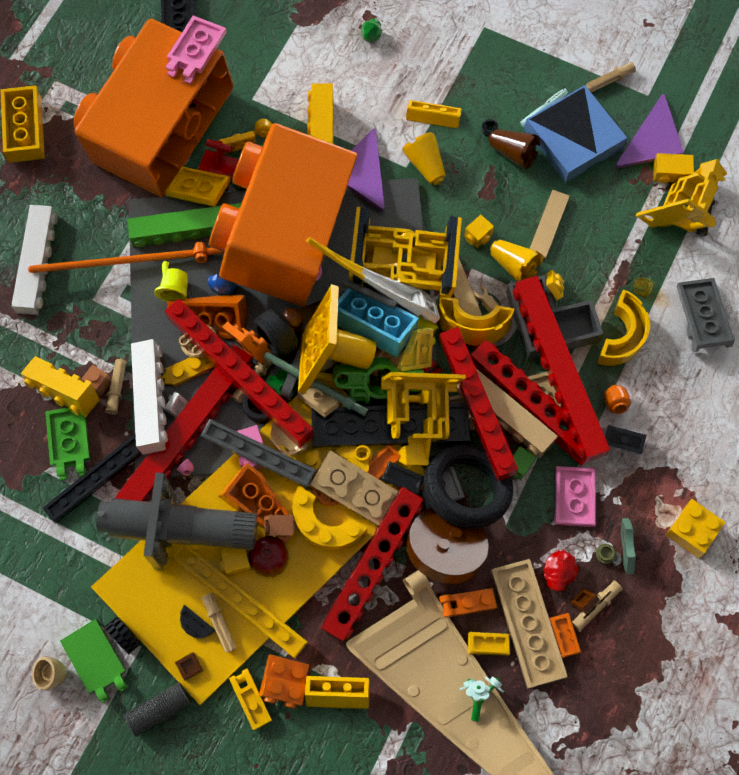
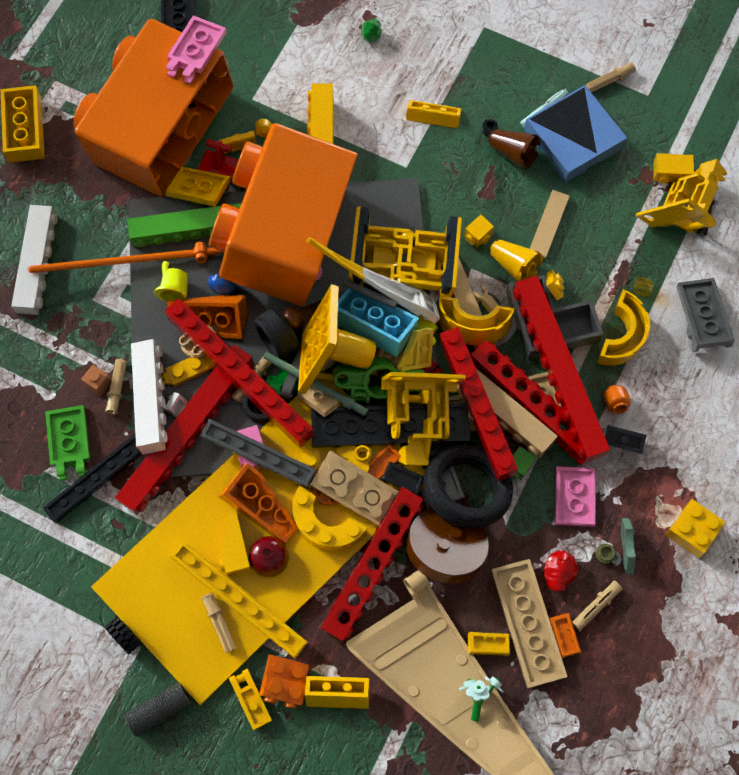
yellow wedge [21,356,100,417] -> none
tan hat [32,656,68,691] -> none
bright green tile [60,619,128,703] -> none
dark grey piece [96,473,258,570] -> none
reddish brown tile [175,652,203,681] -> none
bright pink hinge [177,458,194,476] -> none
black tile [180,604,216,638] -> none
orange plate [222,322,272,364] -> none
nougat brick [264,515,296,537] -> none
tan piece [270,423,310,455] -> none
medium lavender tile [347,128,385,212] -> none
yellow cone [402,132,446,185] -> none
orange plate [439,588,497,618] -> none
reddish brown tile [570,588,599,614] -> none
medium lavender tile [616,94,684,169] -> none

